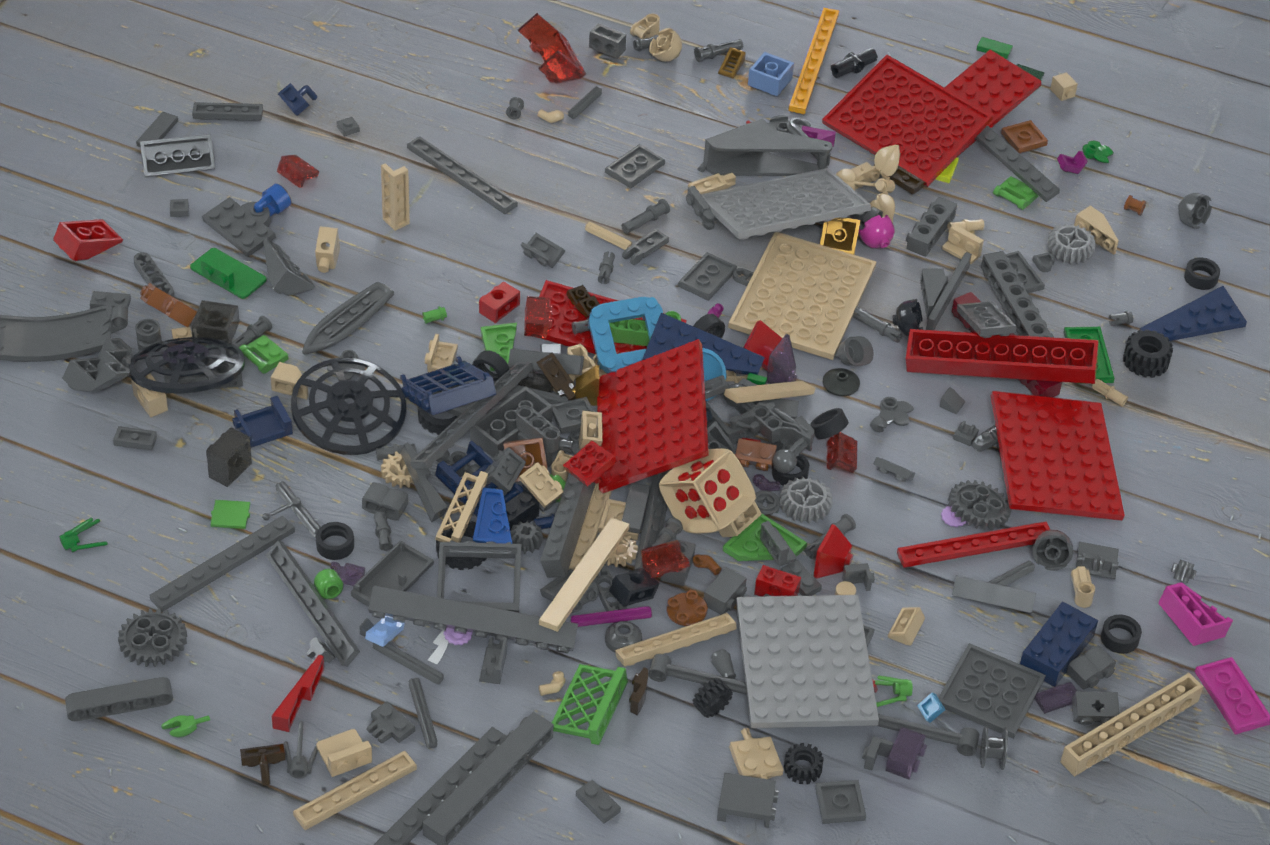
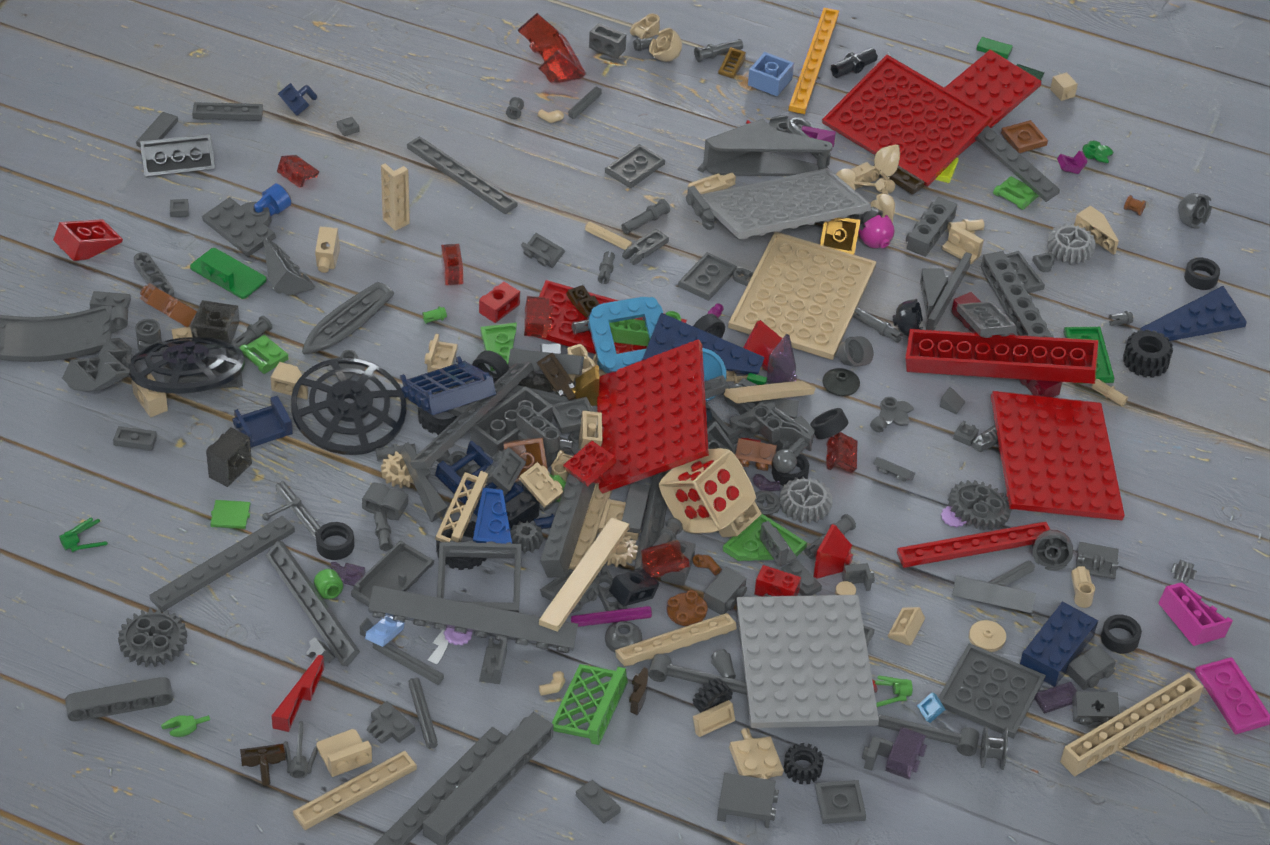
none -> clear red brick [441,244,463,285]
none -> tan tile [693,700,735,737]
none -> tan piece [969,620,1006,652]

